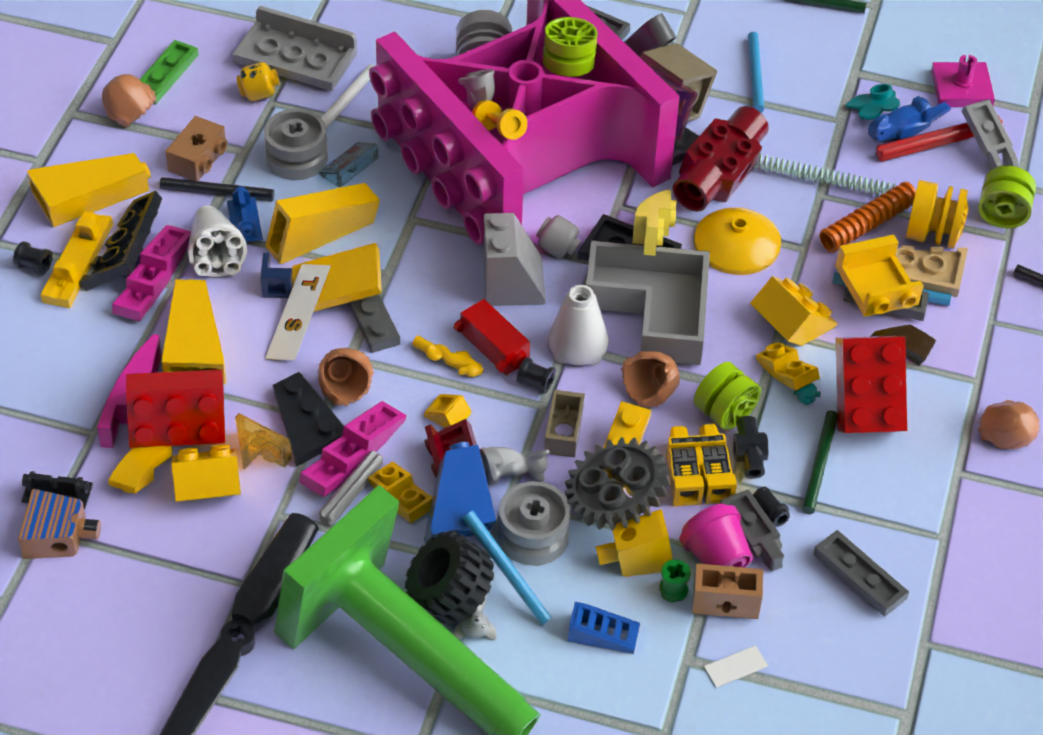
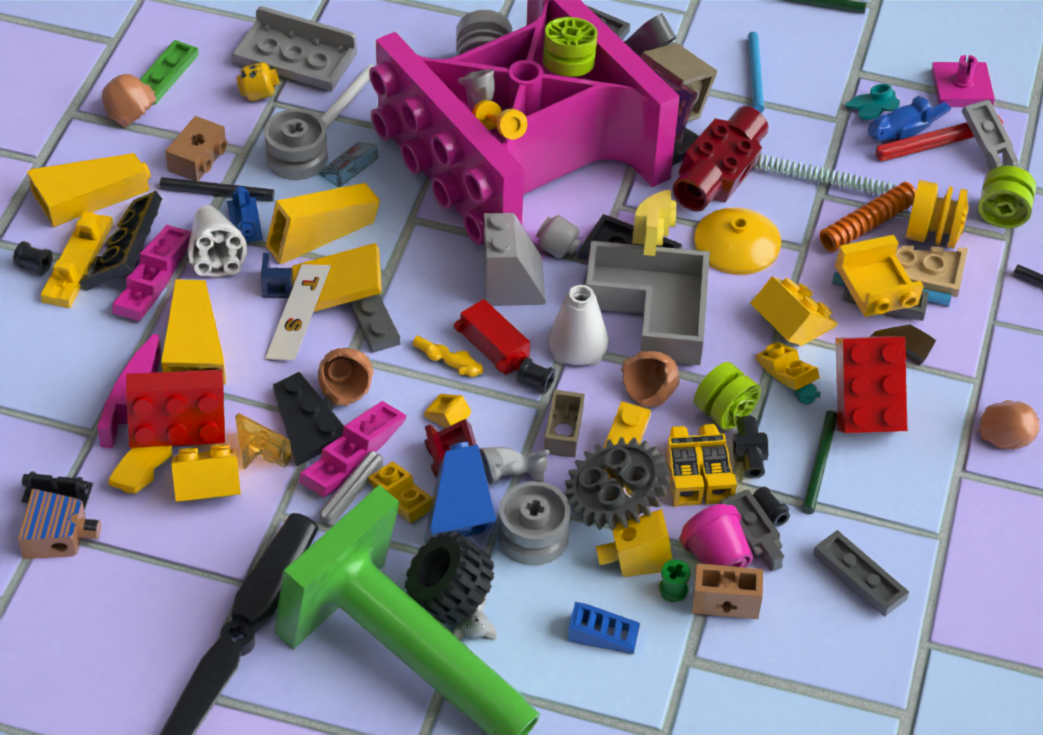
dark azure bar [462,510,552,625] -> none
white sticker [704,646,768,687] -> none

